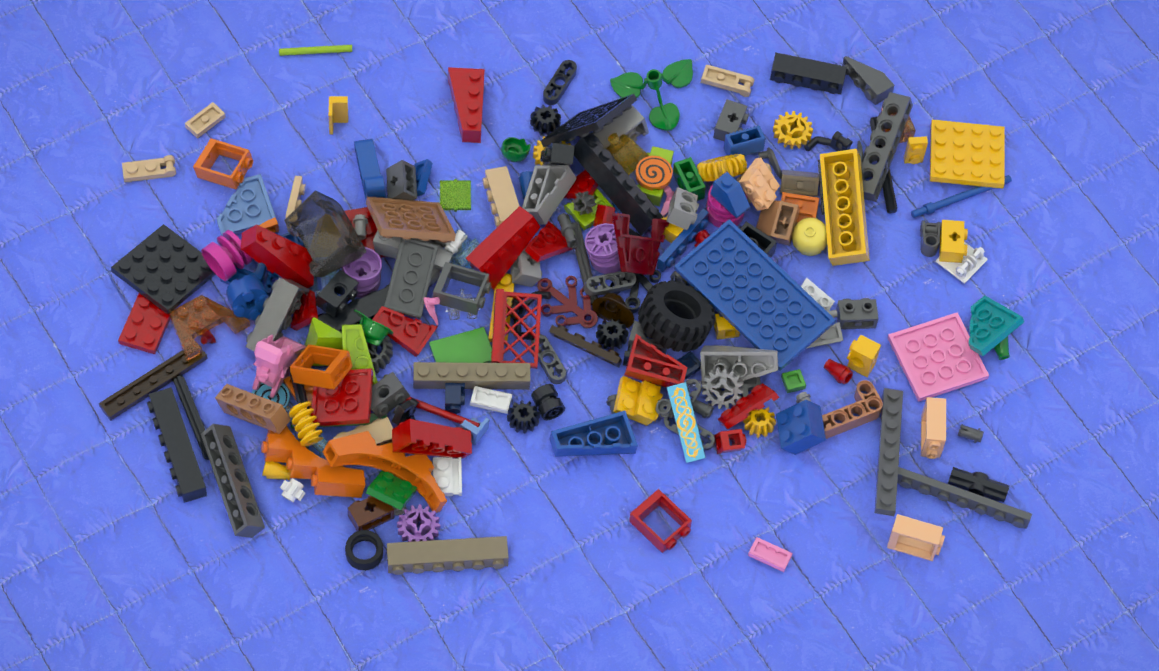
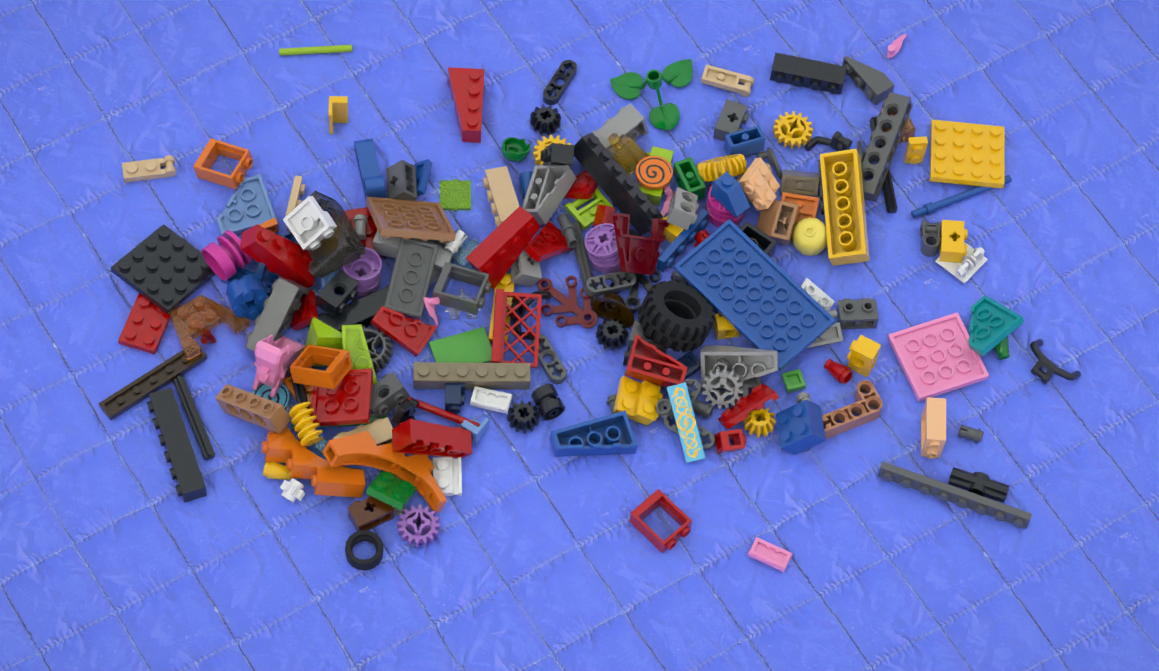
tan plate [185,102,226,139] -> none
dark grey brick [201,424,265,538] -> none
green piece [354,310,393,346] -> none
dark tan brick [387,536,509,575] -> none
black plate [541,94,637,147] -> none
dark brown plate [549,325,622,368] -> none
dark grey gear [572,191,597,215] -> none
dark grey plate [874,388,903,516] -> none
light nougat window [887,514,945,561] -> none
none -> white plate [283,196,337,250]
none -> bright pink bar [887,34,907,59]
none -> black piece [1030,339,1081,384]

